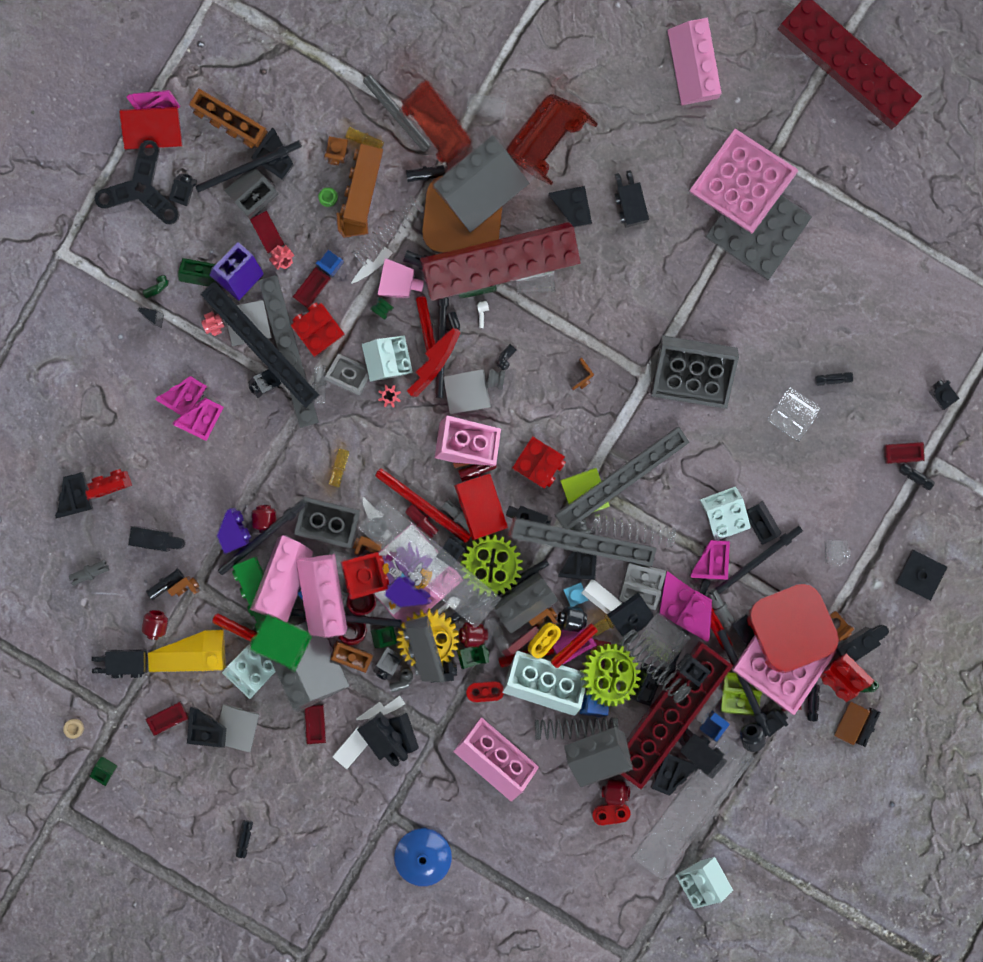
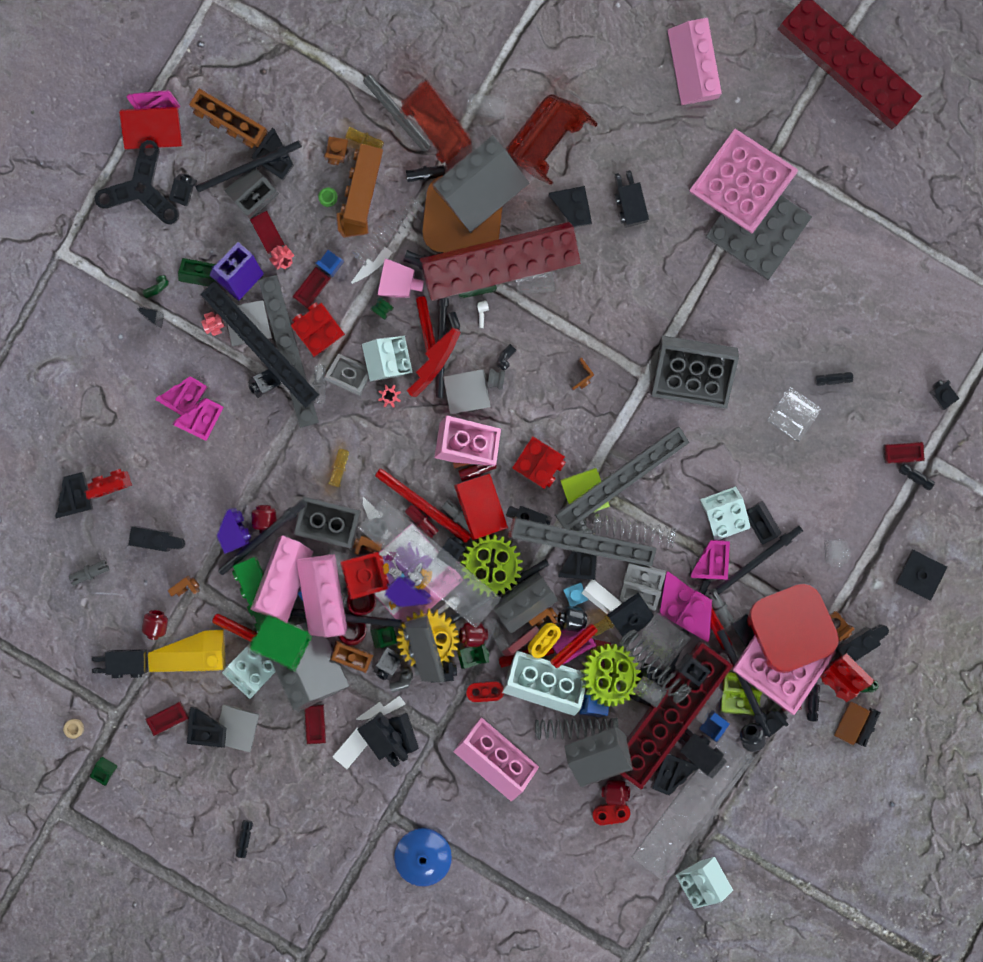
black pin [146,568,185,600] -> none
none -> clear brick [633,676,667,708]

